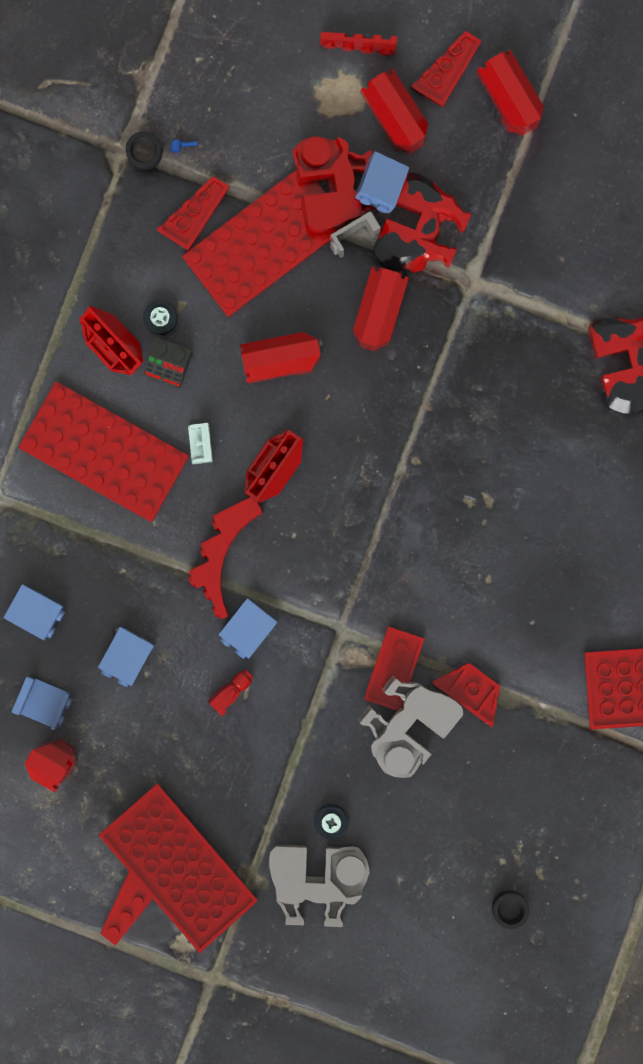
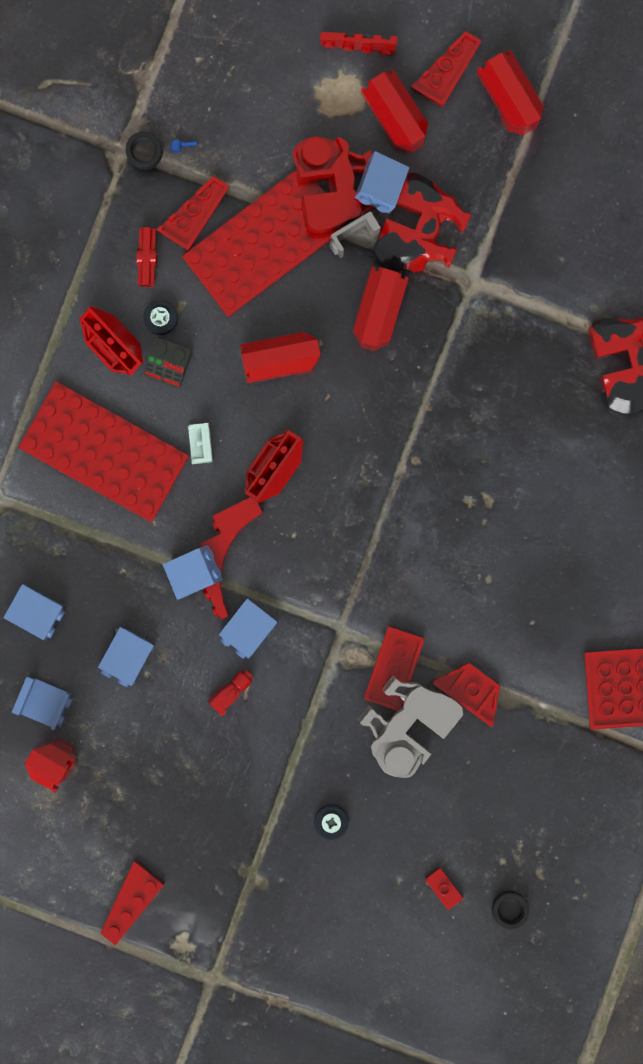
red plate [98,784,258,953] -> none
light grey animal [269,844,370,927] -> none
none -> red piece [136,227,157,287]
none -> medium blue panel [162,545,223,600]
none -> red plate [425,867,463,910]

